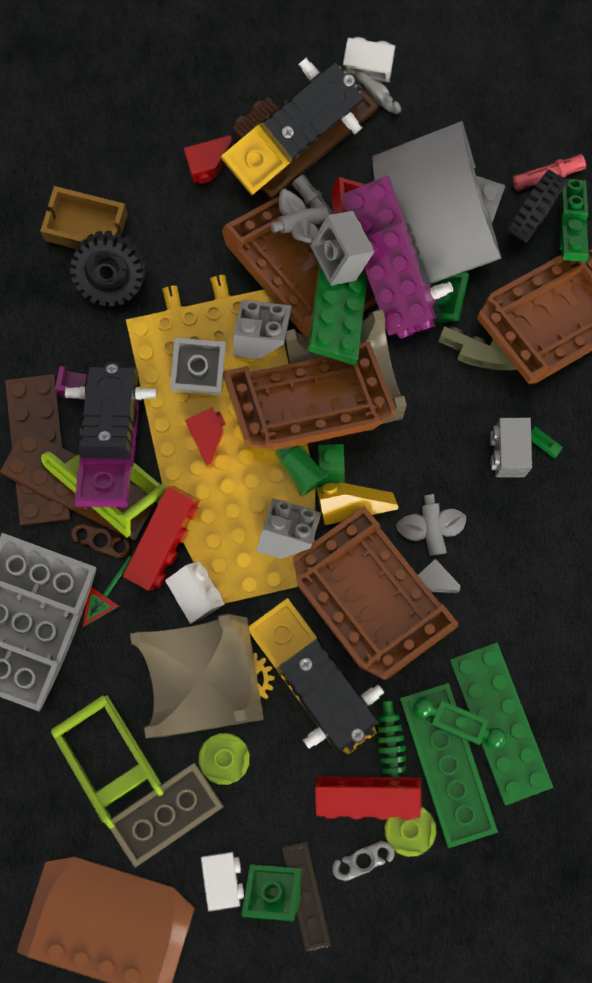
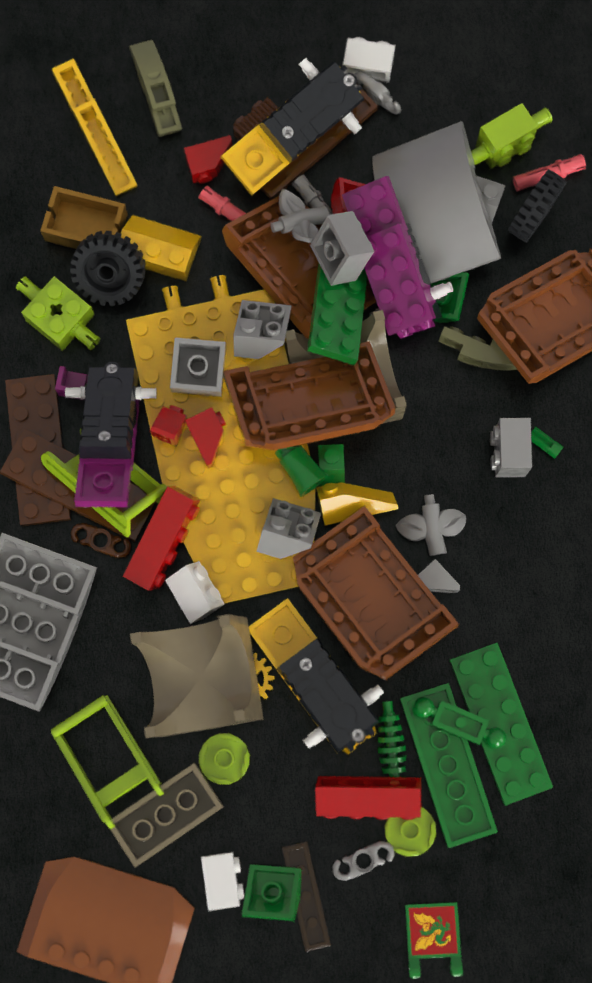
piece [83,556,132,627] -> none
green slope [559,179,589,262] -> none
none -> lime brick [16,276,100,351]
none -> yellow slope [52,59,137,196]
none -> yellow slope [121,215,202,281]
none -> olive slope [129,40,182,137]
none -> red slope [150,405,188,447]
none -> coral pin [199,186,246,221]
none -> flag [405,903,463,978]
none -> lime brick [471,103,553,169]

